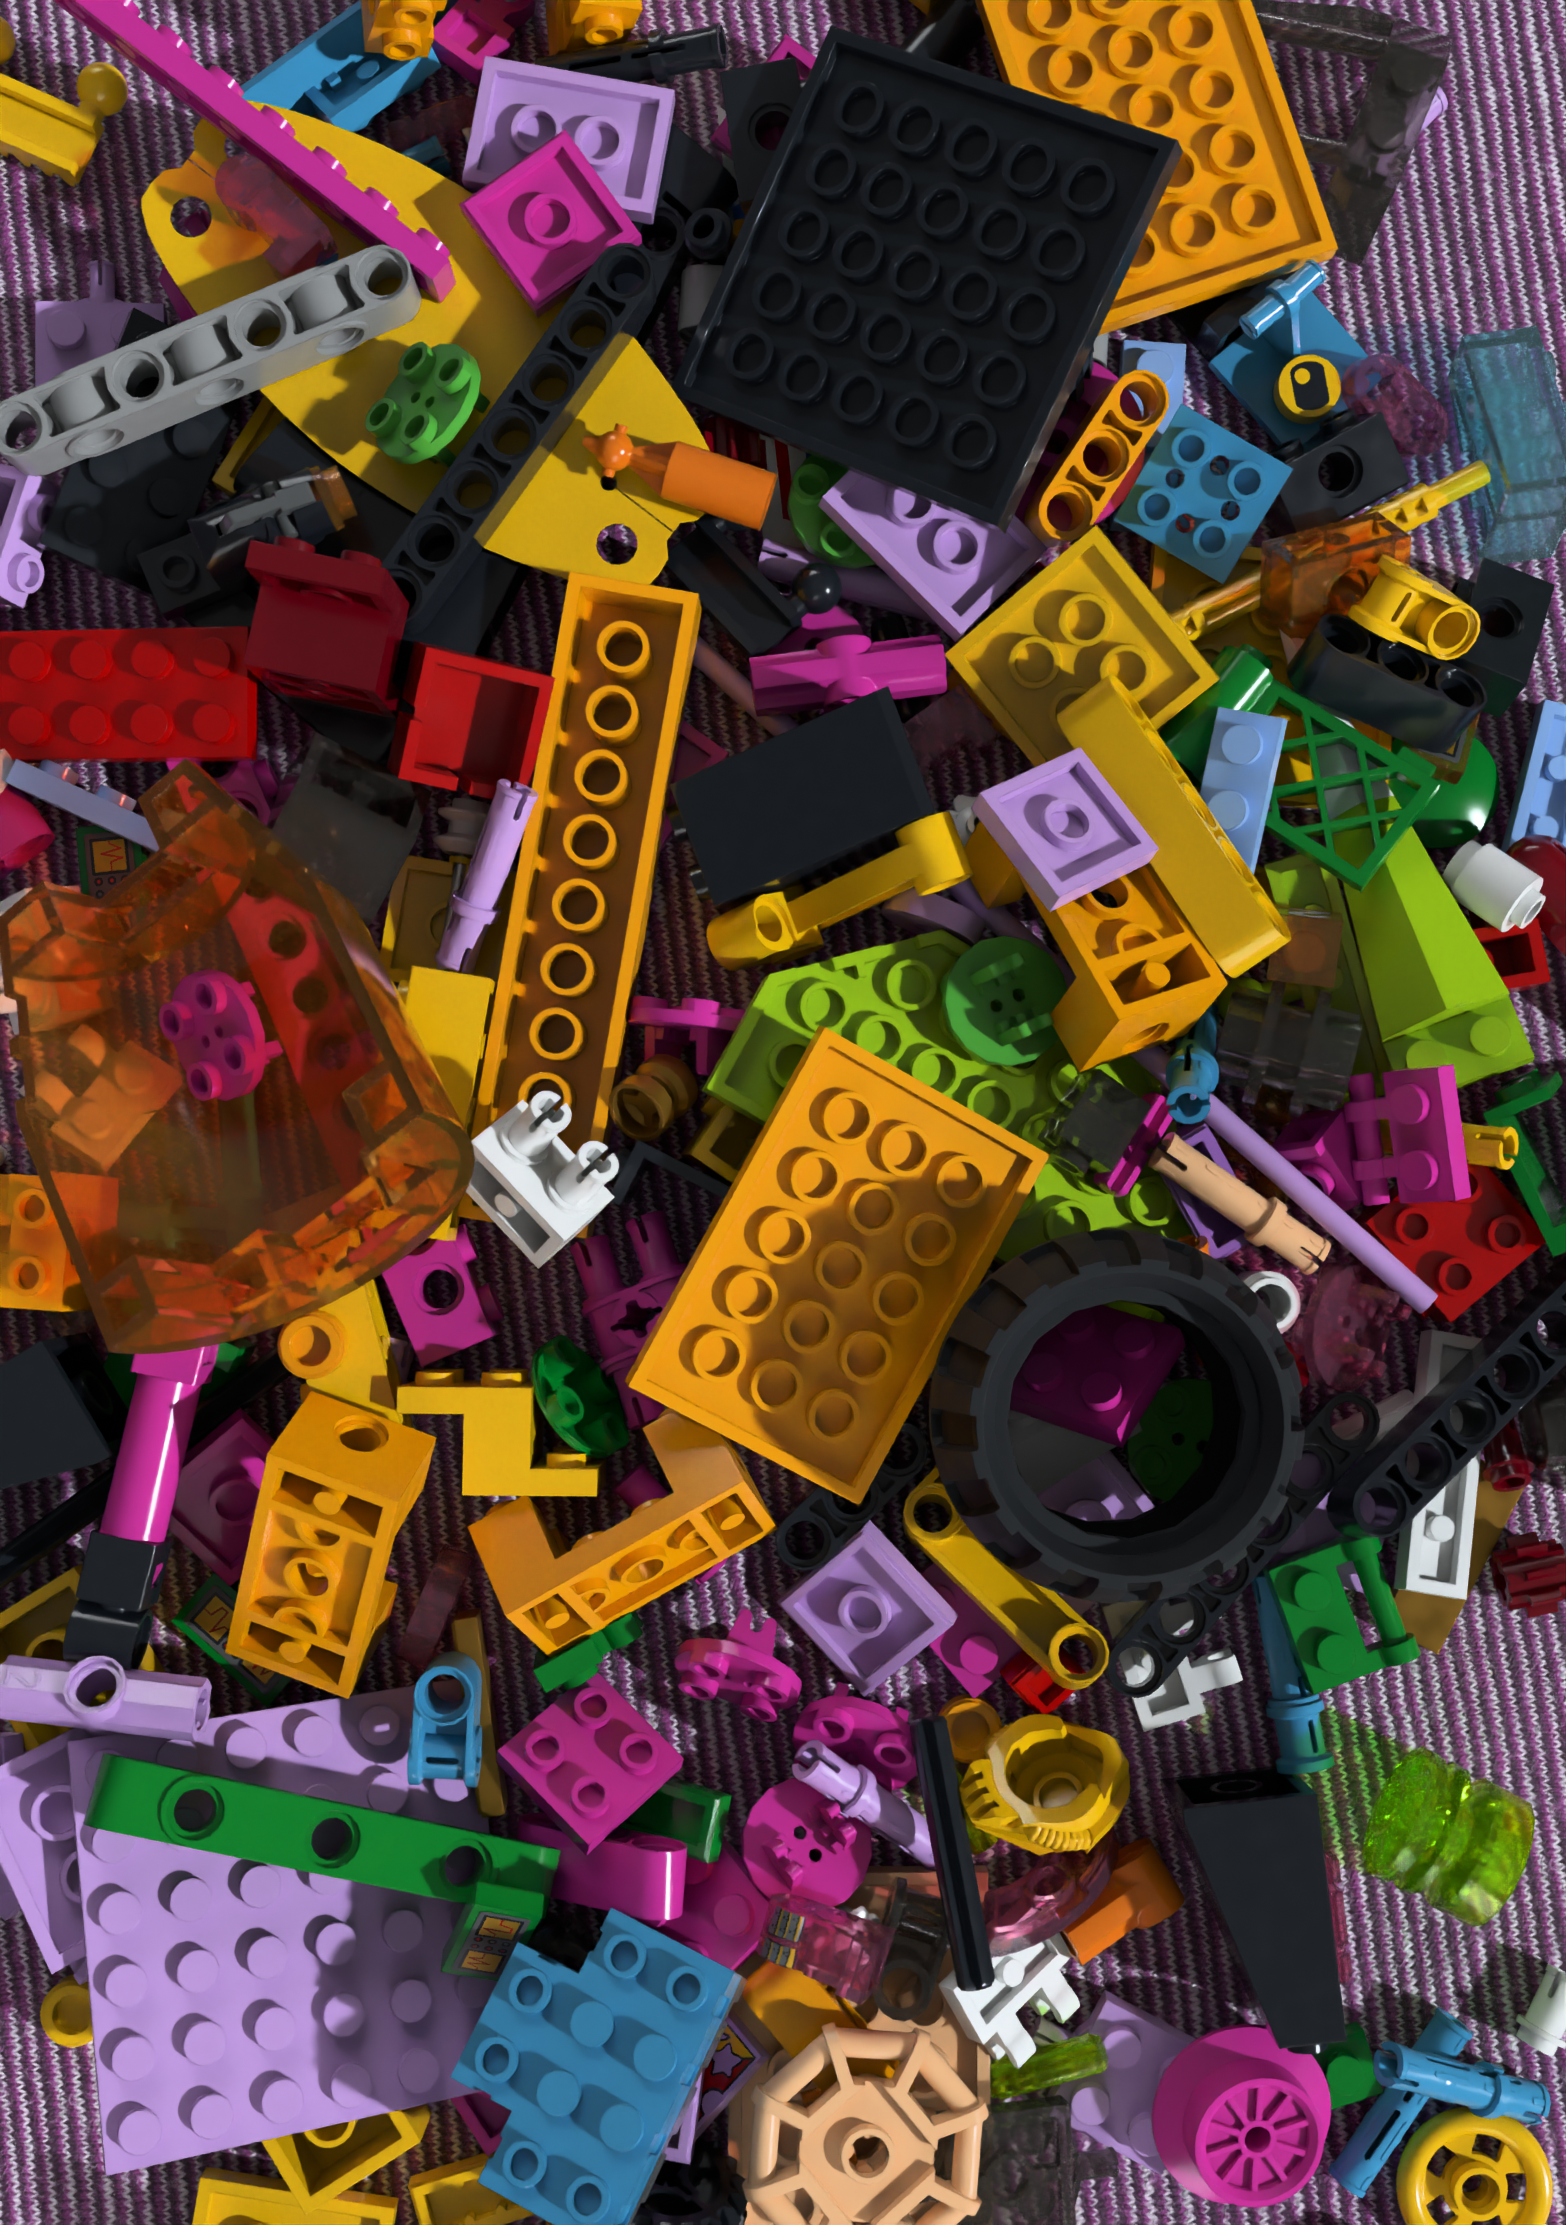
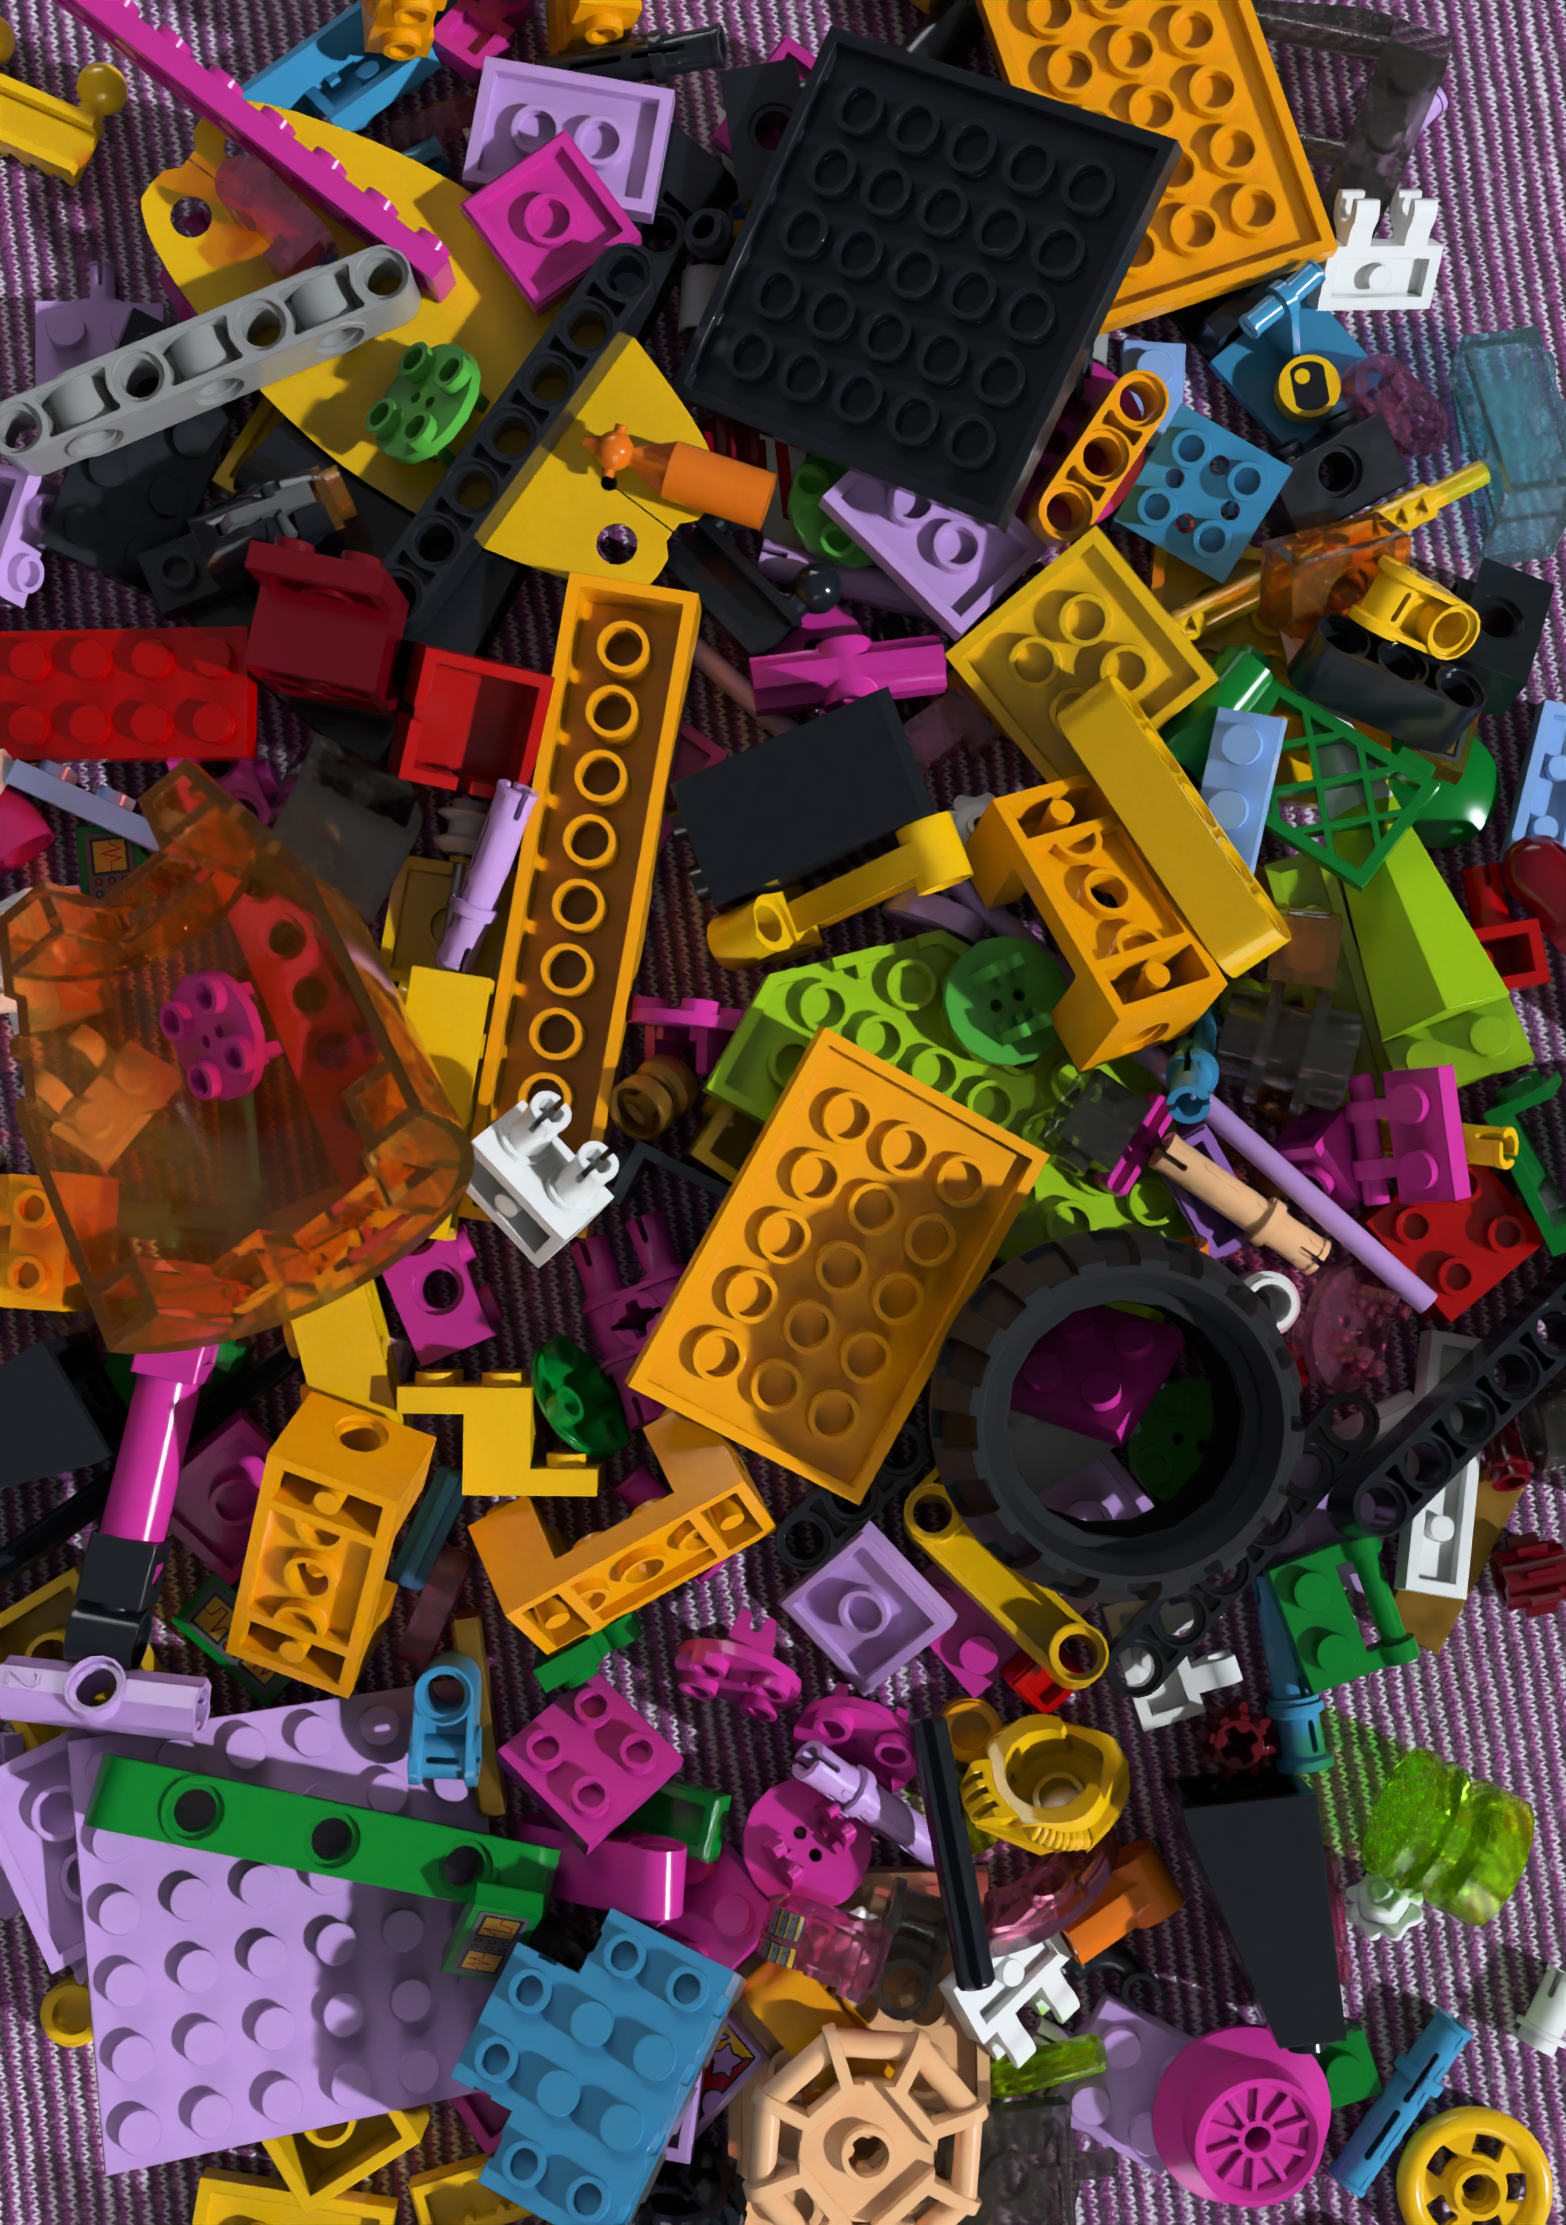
light orange tile [277,1310,349,1379] -> none
lavender plate [971,747,1159,912] -> none
dark azure pin [1373,2041,1551,2125] -> none
white brick [1442,840,1546,932] -> none
none -> dark azure axle [390,1465,468,1591]
none -> black arm [1064,1941,1161,2011]
none -> dark red gear [1191,1695,1276,1782]
none -> white plate [1306,189,1444,311]
none -> white plant [1345,1869,1423,1941]

